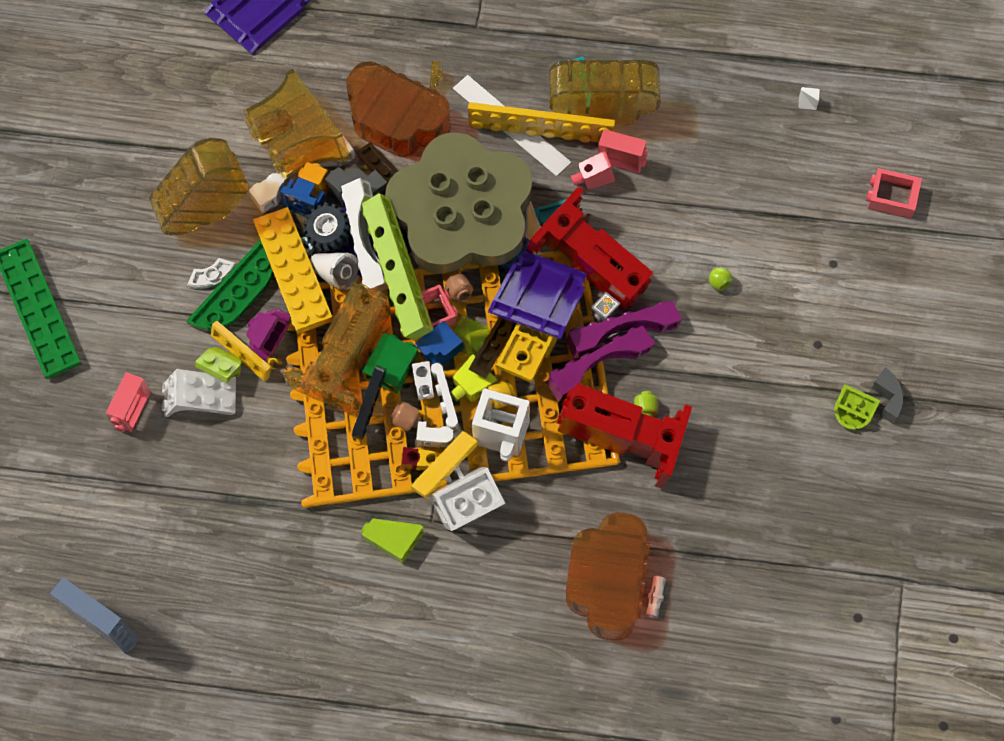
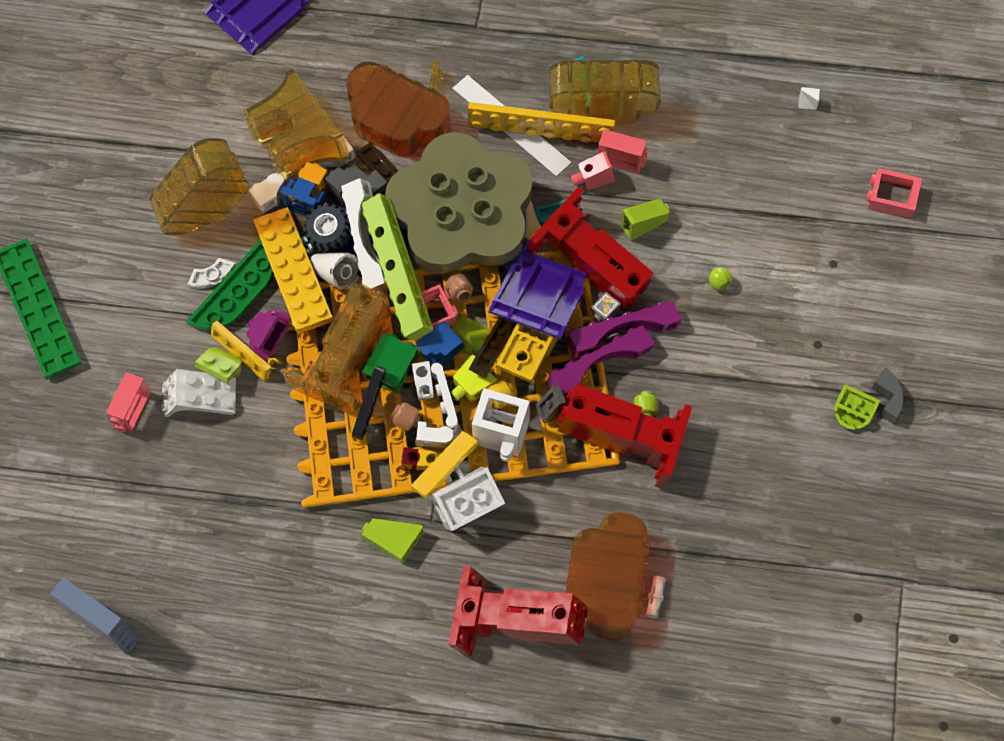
none -> brick [448,566,588,656]
none -> dark grey plate [536,386,566,422]
none -> lime slope [621,199,670,241]

